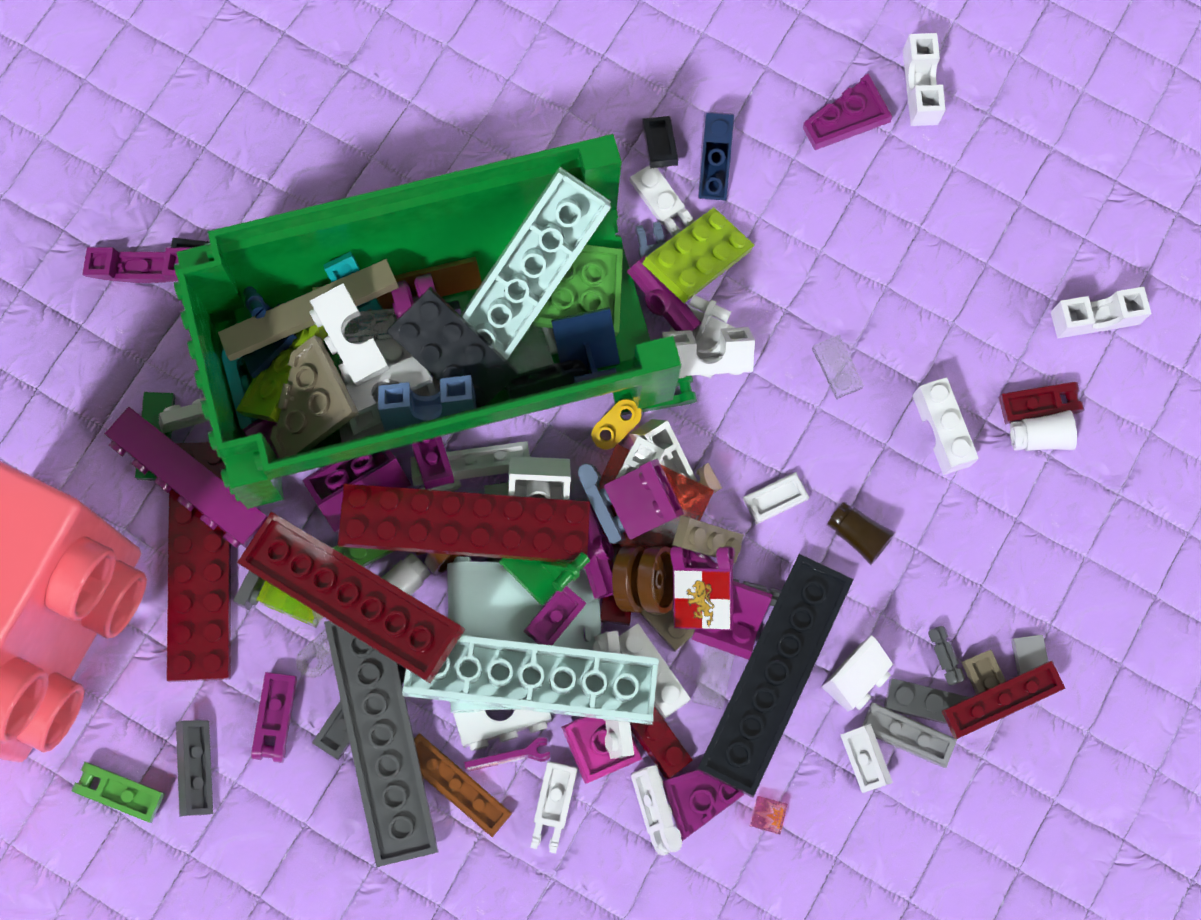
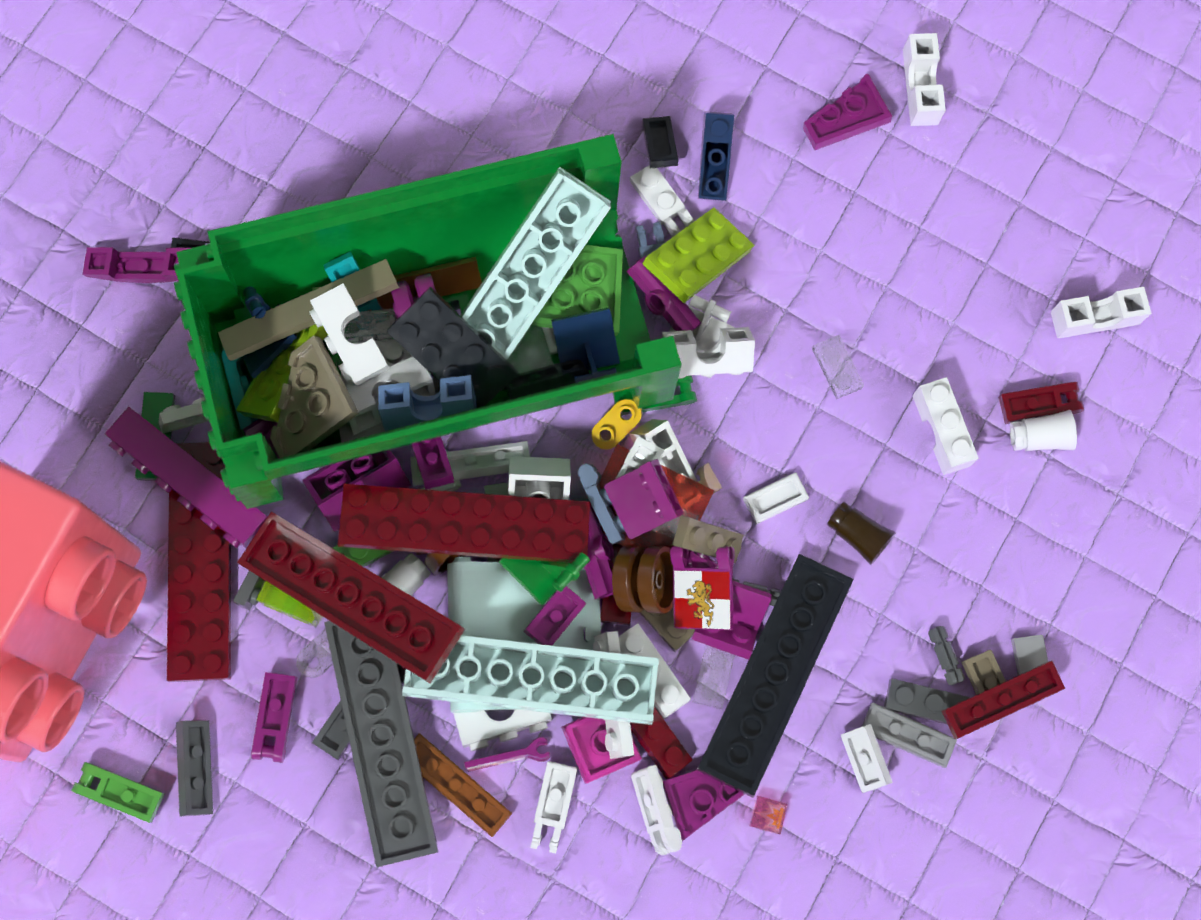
white slope [821,635,893,712] -> none

